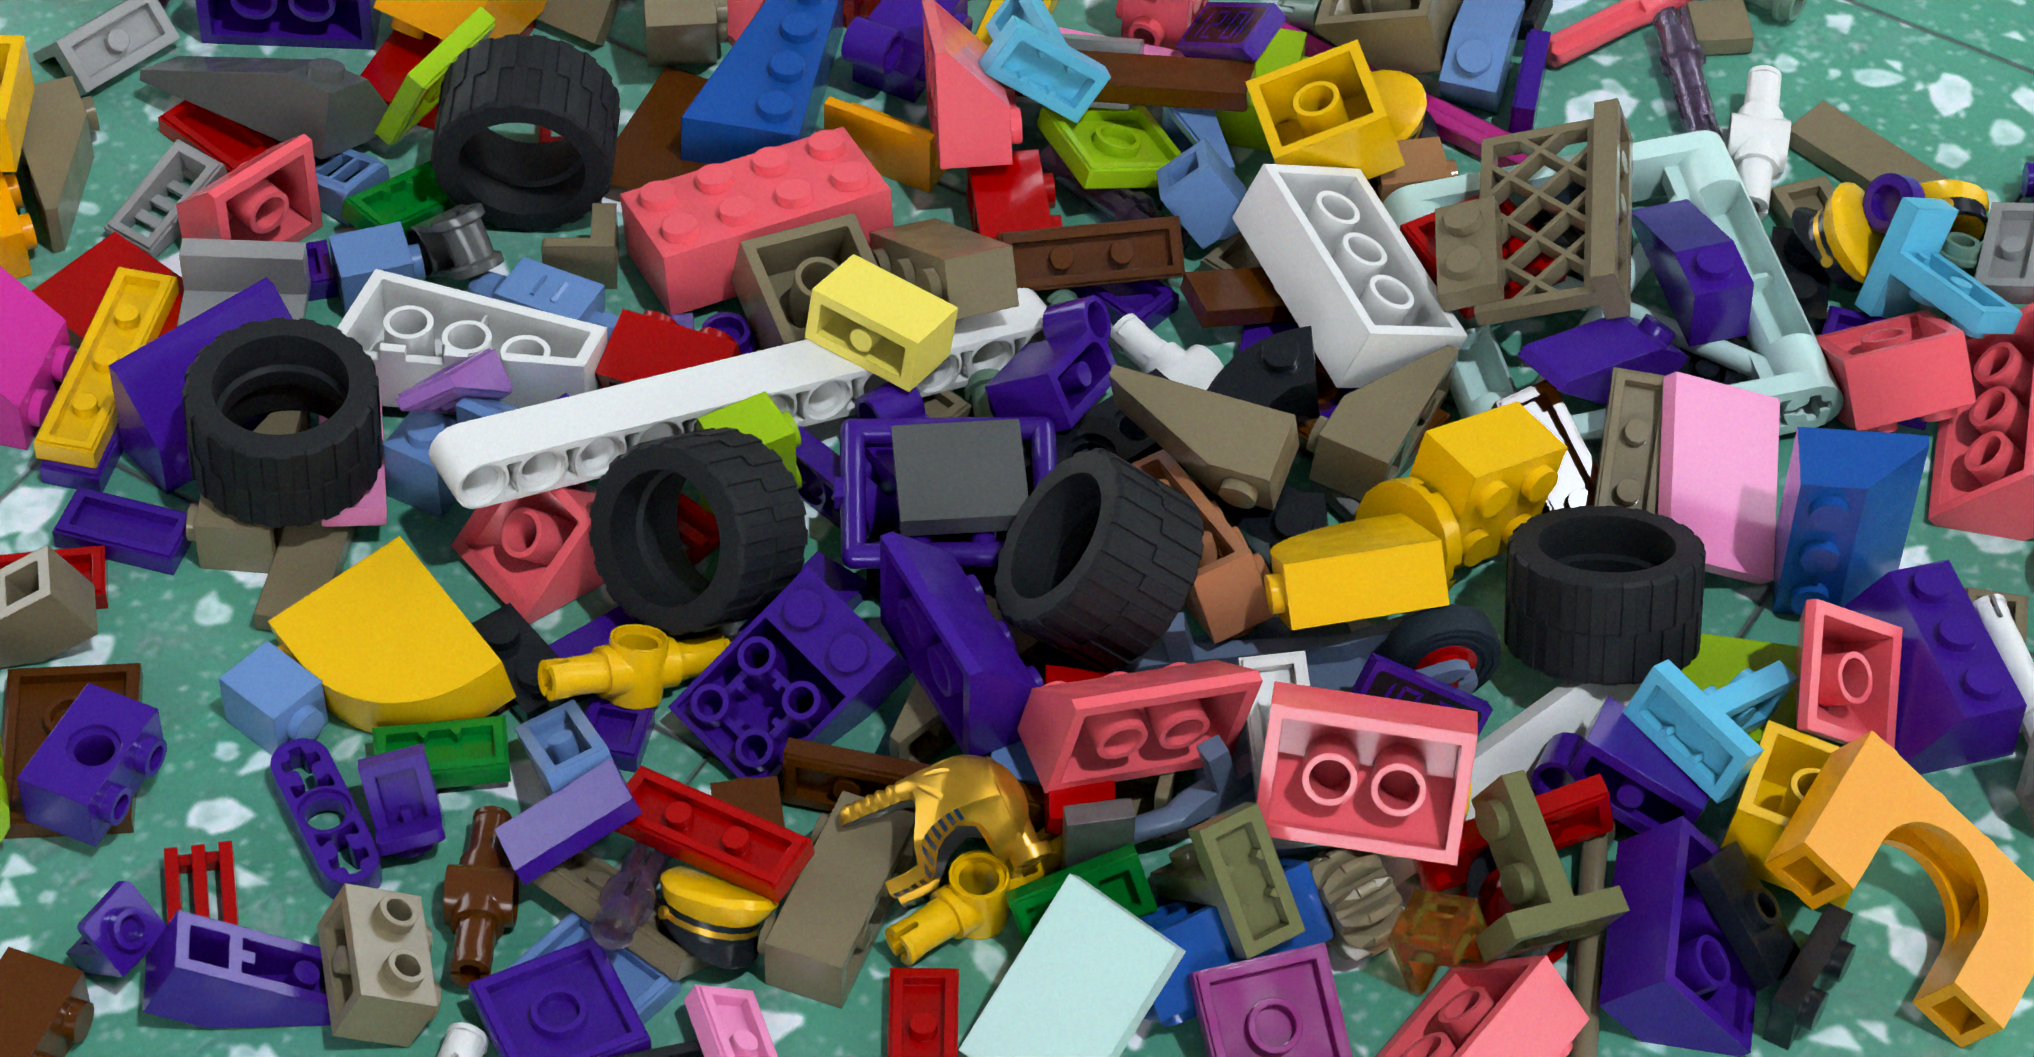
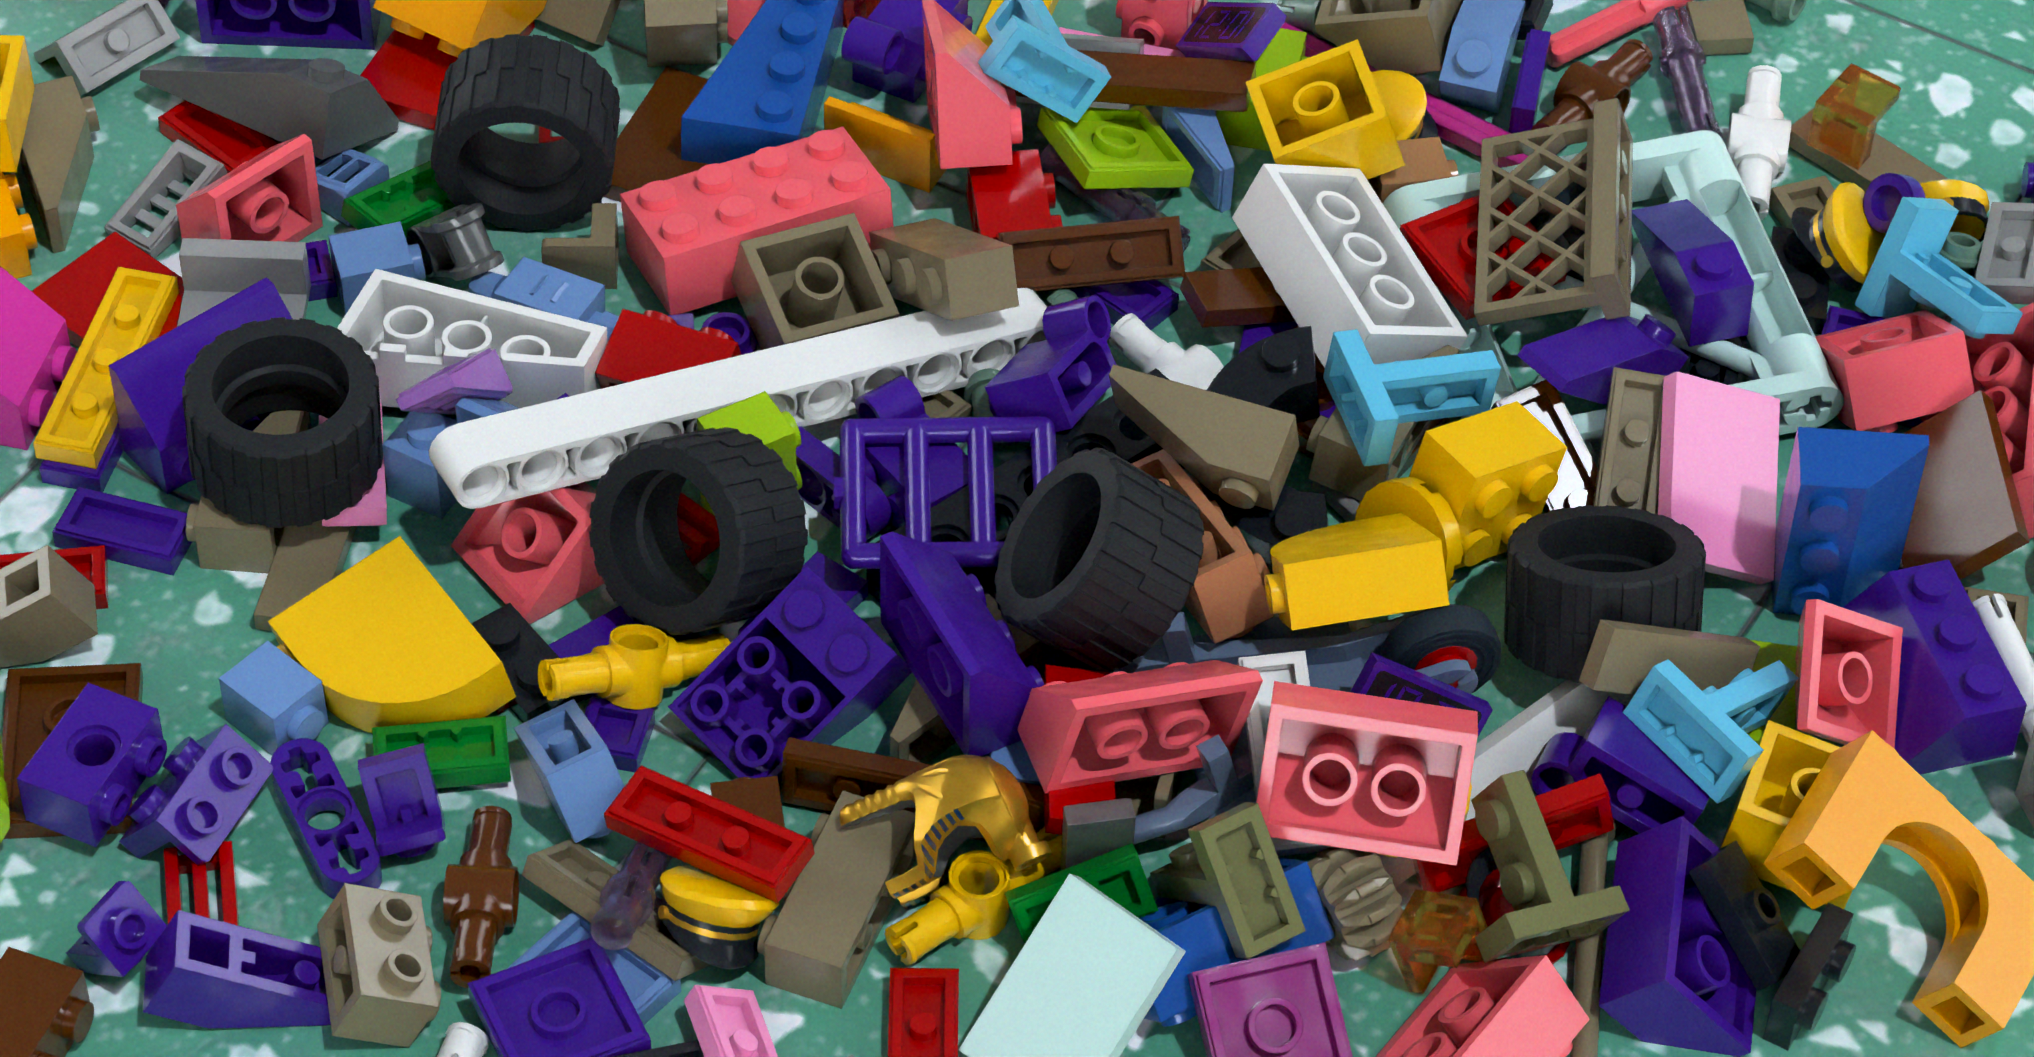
lime tile [374,6,496,146] -> none
tile [494,758,642,885] -> none
light yellow brick [805,254,958,392] -> none
dark grey tile [891,419,1029,536] -> none
medium blue brick [1156,138,1247,249] -> none
dark tan plate [1435,195,1504,312] -> none
none -> dark purple bracket [119,724,273,865]
none -> medium azure bracket [1323,329,1501,467]
none -> reddish brown pin [1532,39,1653,130]
none -> dark tan tile [1579,619,1760,695]
none -> clear orange panel [1807,63,1901,170]
none -> tile [1902,389,2030,580]

